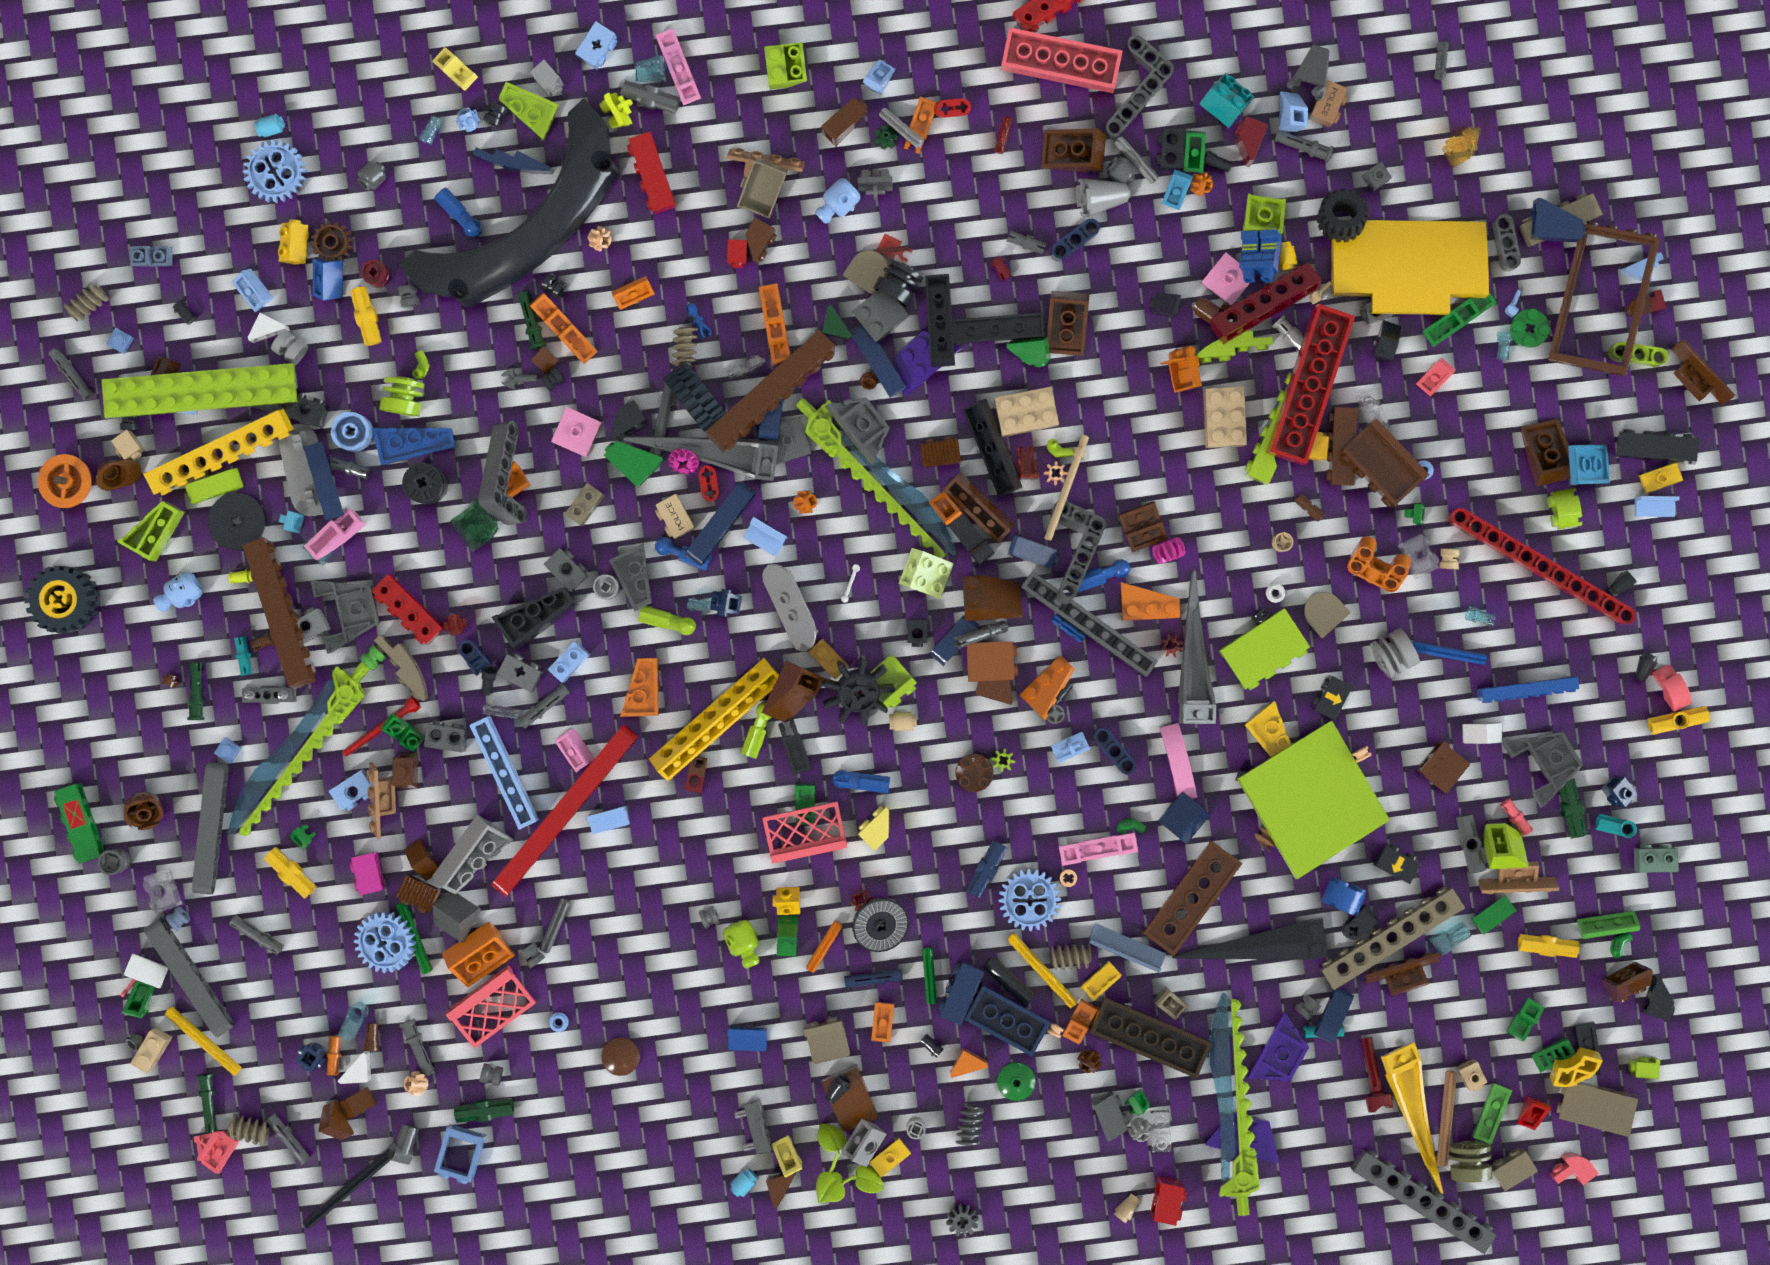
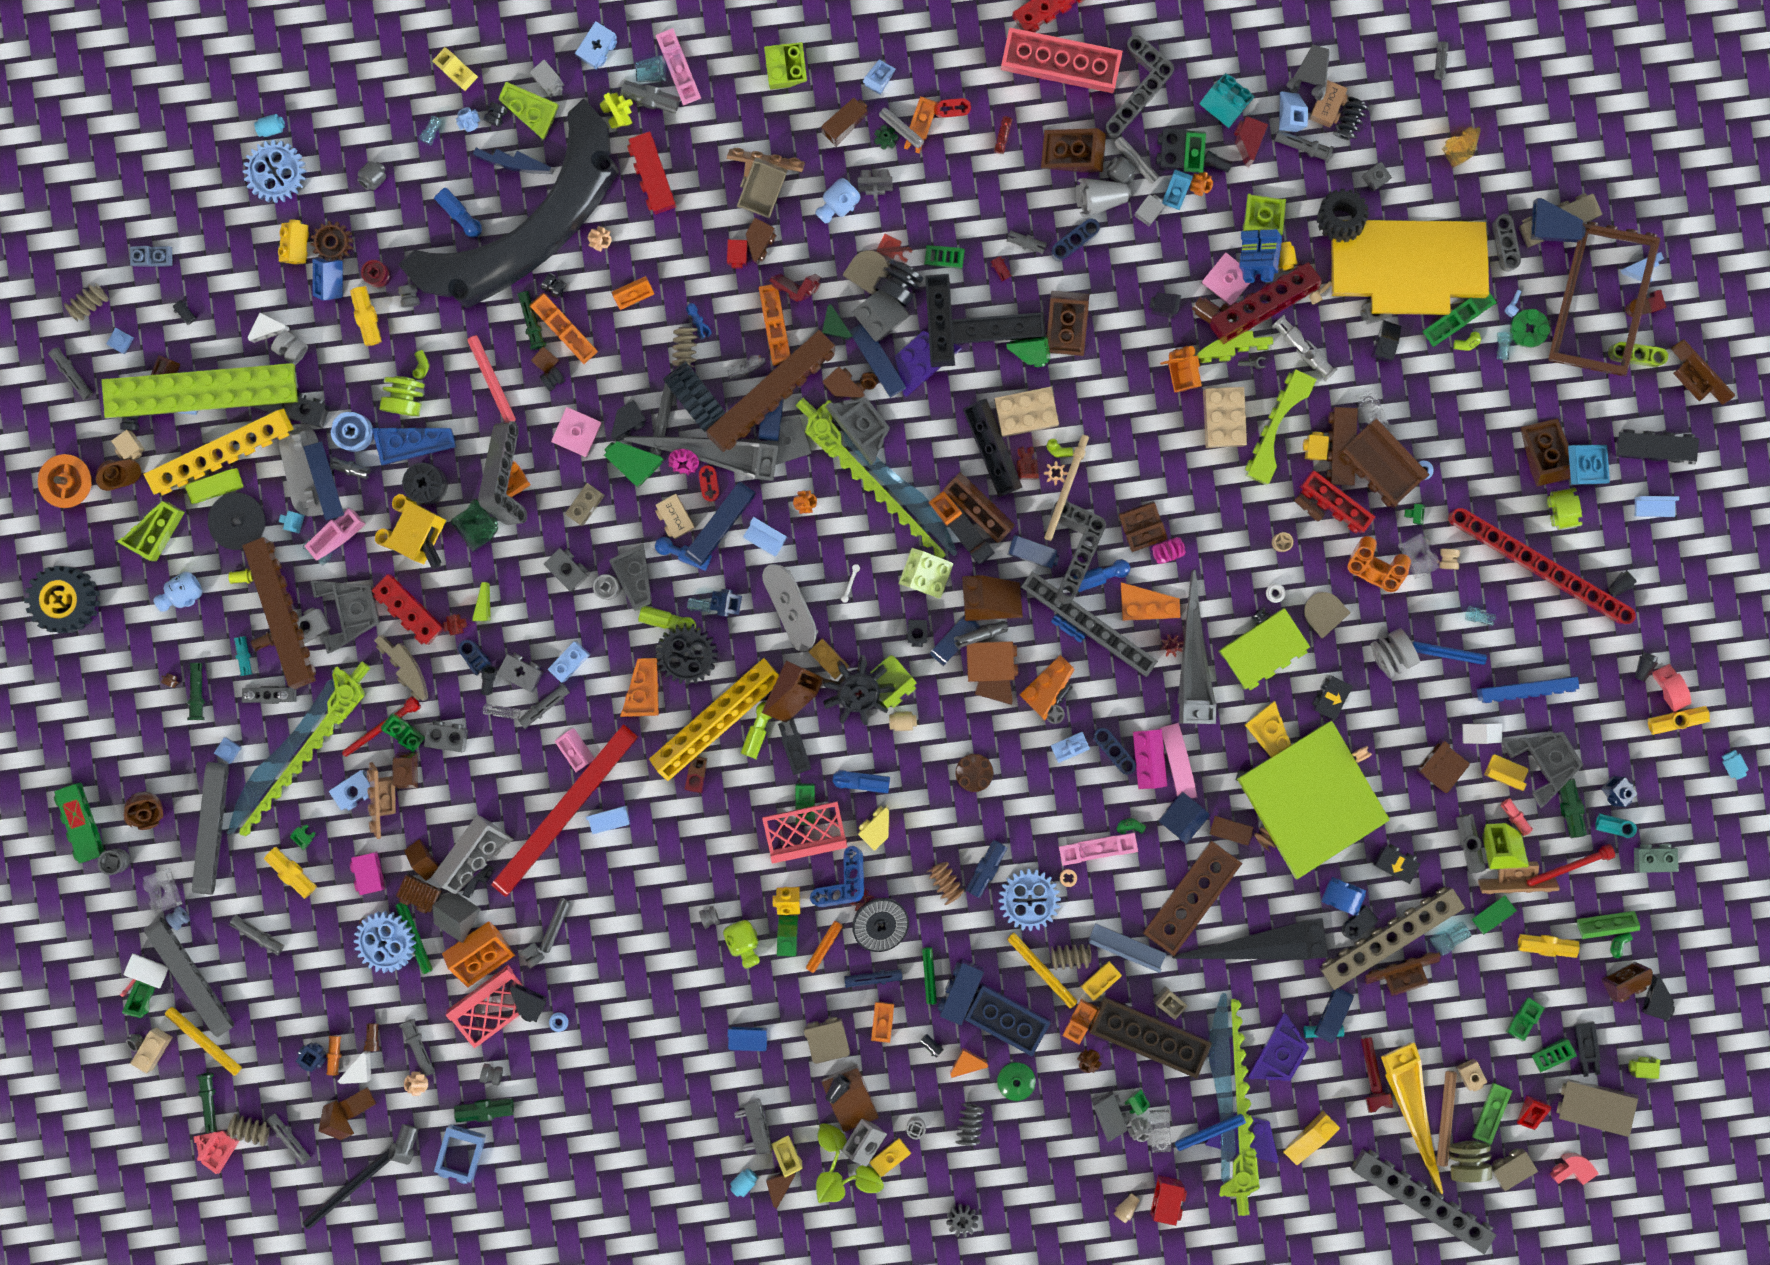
light blue slope [232,269,273,312] -> none
clear light blue piece [338,1002,369,1042] -> none
bright green wheel [360,644,387,671] -> none
light blue brick [470,716,539,829] -> none
black wedge [491,587,579,650] -> none
dark grey bar [501,368,538,390] -> none
reddish brown dish [601,1037,640,1076] -> none
reddish brown brick [920,436,961,468] -> none
black axle [982,956,1035,1006] -> none
lime gear [991,748,1015,772] -> none
light nougat bush [1046,1022,1065,1038] -> none
red brick [1266,304,1355,465] -> none
dark grey wheel [1294,994,1321,1021] -> none
coral slope [1416,357,1456,396] -> none
yellow brick [1550,1047,1603,1087] -> none
yellow plate [1639,463,1683,494] -> none
none -> yellow piece [375,494,446,569]
none -> black slope [462,866,494,898]
none -> coral axle [467,335,516,422]
none -> lime slope [473,582,491,621]
none -> black slope [510,981,547,1022]
none -> black gear [655,623,718,685]
none -> dark red bracket [769,274,822,302]
none -> blue beam [810,846,864,907]
none -> reddish brown slope [822,366,865,399]
none -> green slope [924,245,965,269]
none -> medium nougat piece [926,862,964,905]
none -> dark pink brick [1133,729,1167,789]
none -> light grey brick [1134,194,1165,227]
none -> blue axle [1175,1114,1246,1151]
none -> reddish brown slope [1210,816,1254,846]
none -> dark grey hand [1238,357,1266,369]
none -> yellow slope [1283,1111,1340,1165]
none -> red brick [1299,470,1375,534]
none -> black piece [1333,96,1369,140]
none -> lime arm [1453,332,1481,351]
none -> yellow panel [1484,754,1528,791]
none -> red piece [1527,844,1615,886]
none -> medium azure brick [1722,750,1749,780]

